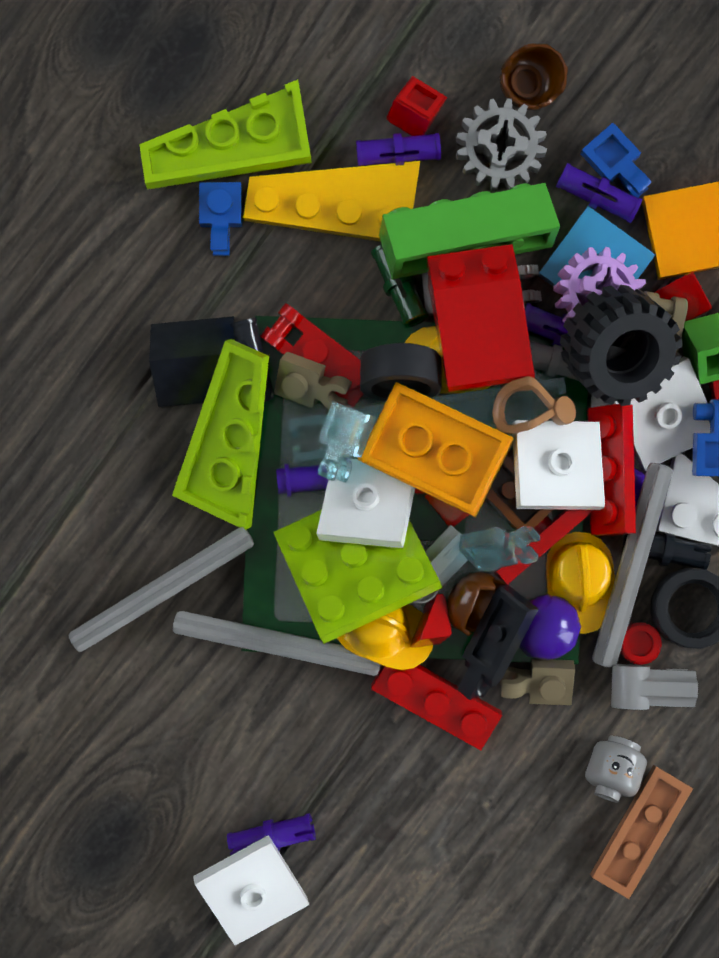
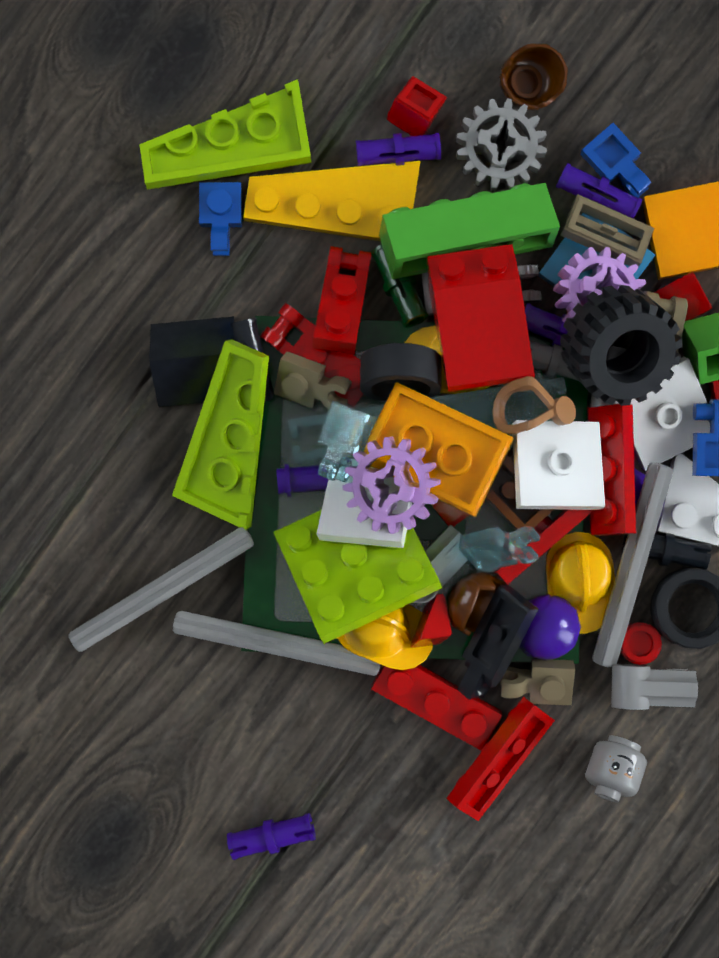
white plate [193,835,309,945] -> none
nougat plate [590,765,693,899] -> none
none -> red plate [312,246,372,354]
none -> lavender gear [342,436,441,534]
none -> red plate [446,697,555,821]
none -> dark tan tile [560,194,654,267]

